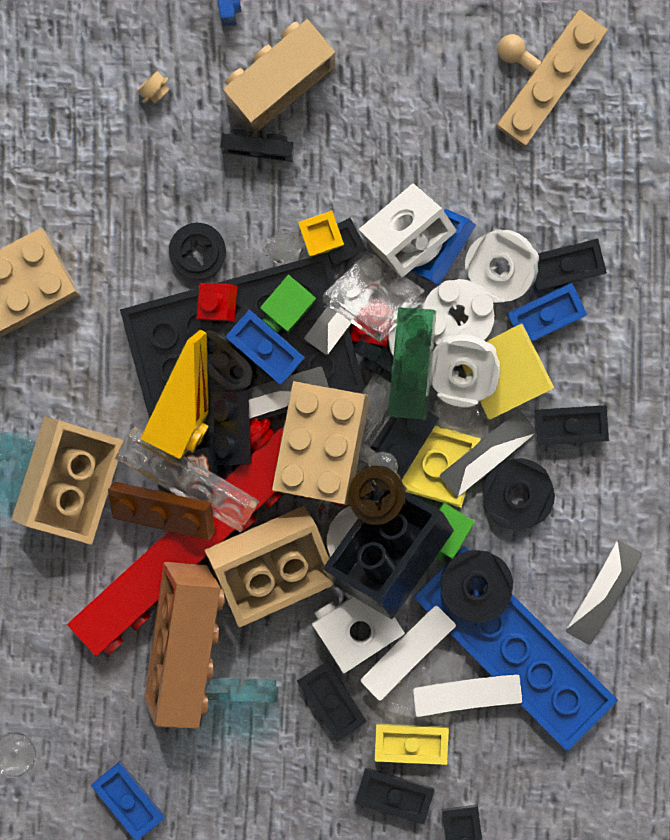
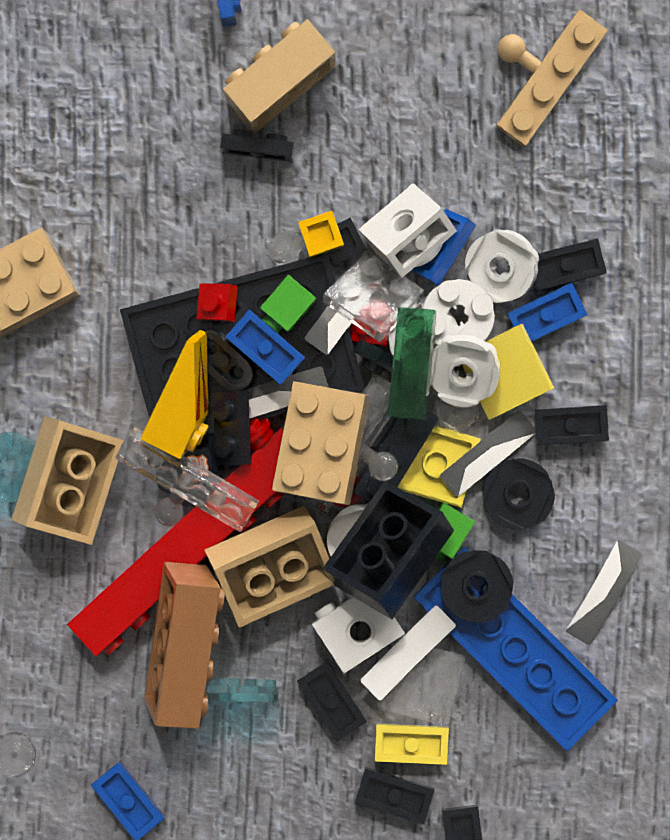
reddish brown plate [108,482,215,540] -> none
tan plate [137,71,169,104] -> none
black gear [169,222,226,280] -> none
dark brown gear [348,465,407,525] -> none
white sticker [413,675,522,717] -> none

